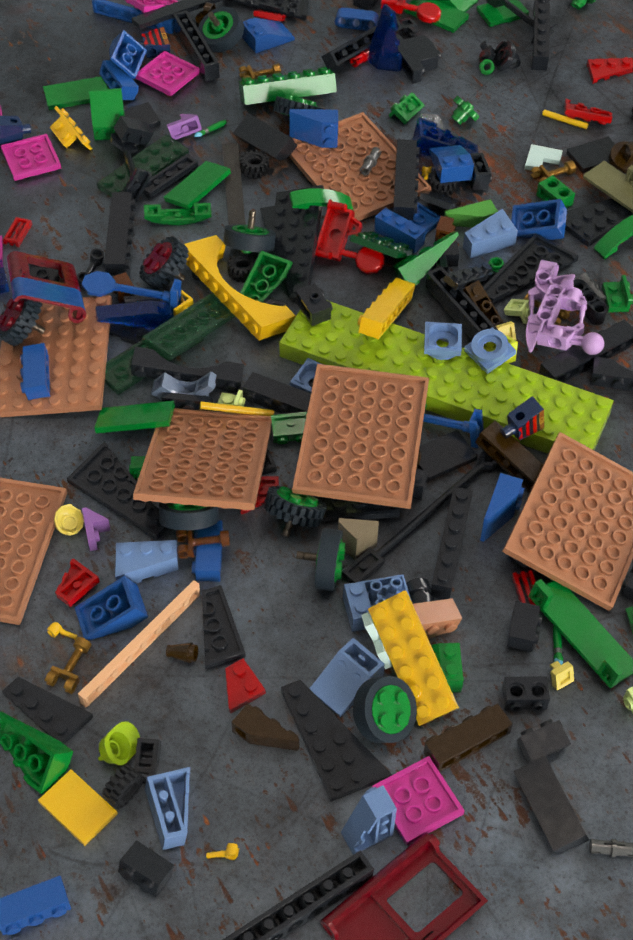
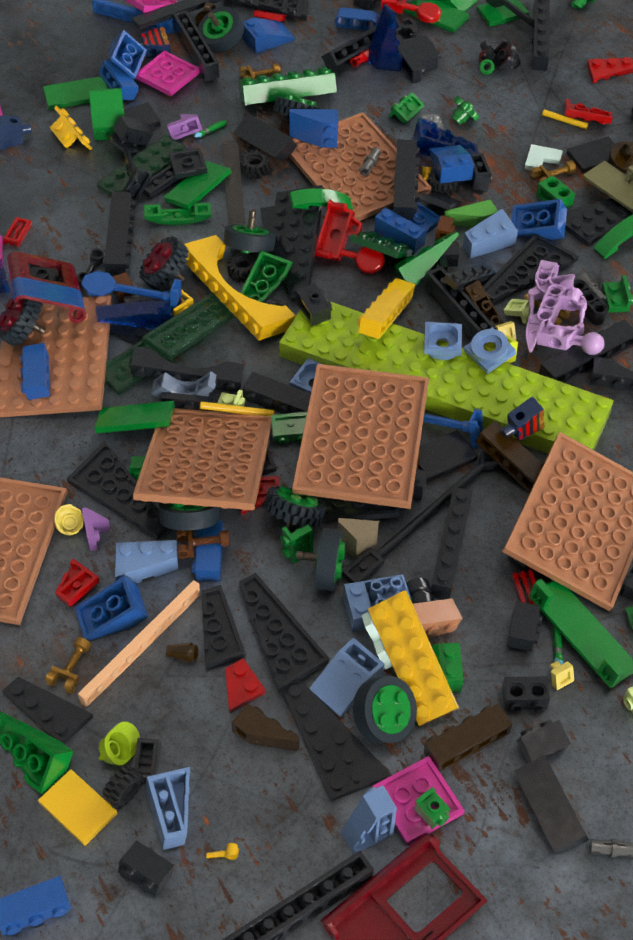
dark pink plate [0,134,61,181] -> none
yellow hand [47,622,77,640] -> none
blue slope [480,473,525,542] -> none
green plate [488,257,505,273] -> none
none -> black tile [168,148,207,179]
none -> black wing [239,573,330,693]
none -> green bracket [280,525,313,564]
none -> green brick [414,787,450,829]

